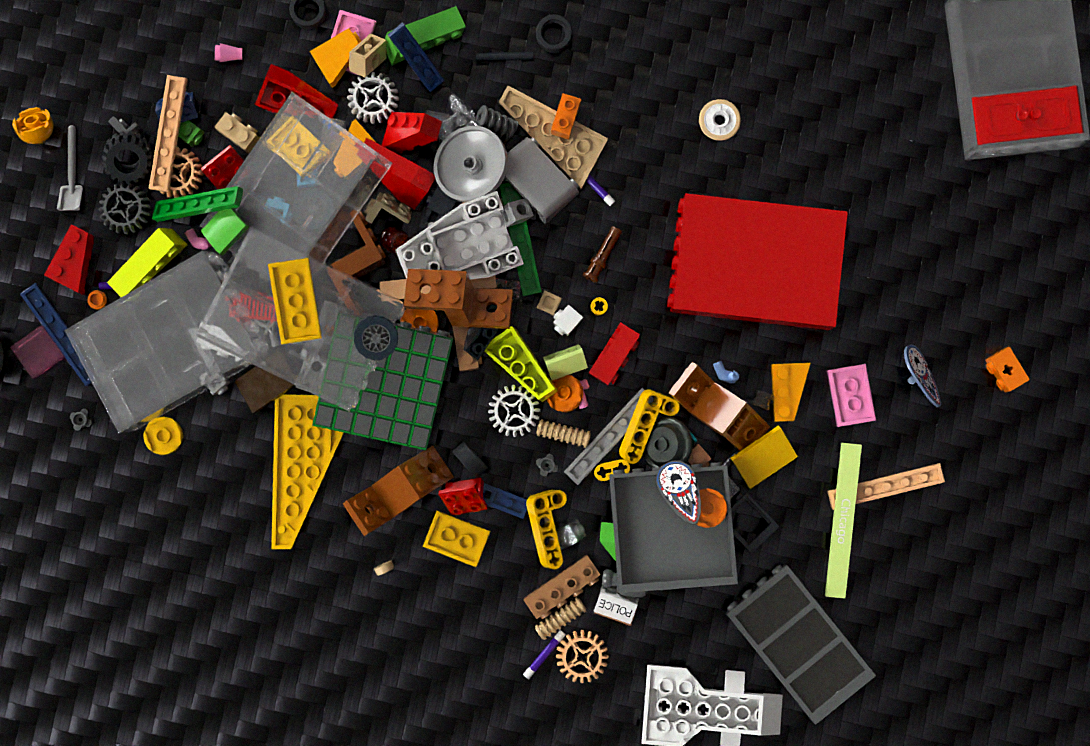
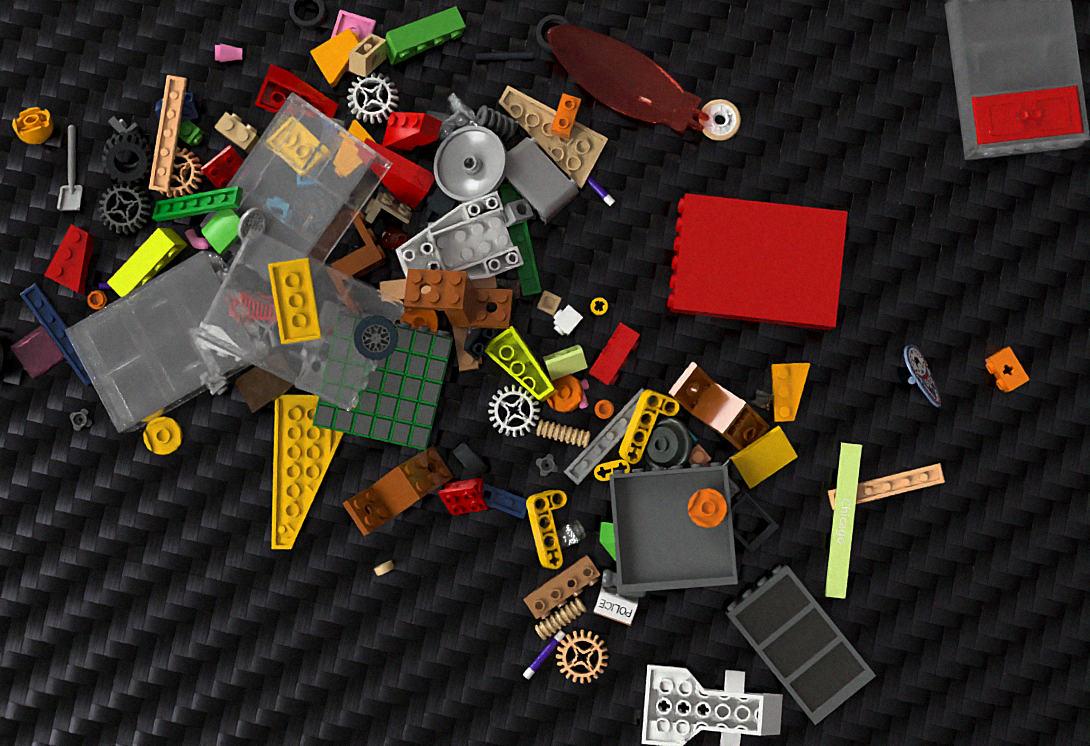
dark blue tile [388,23,444,92] -> none
yellow tile [423,510,491,567] -> none
reddish brown pin [583,226,622,283] -> none
shield [656,461,701,525] -> none
light blue arm [713,361,739,384] -> none
bright pink tile [827,364,876,427] -> none
none -> light grey piece [235,208,267,263]
none -> clear red windscreen [547,24,710,134]
none -> orange plate [595,400,614,419]

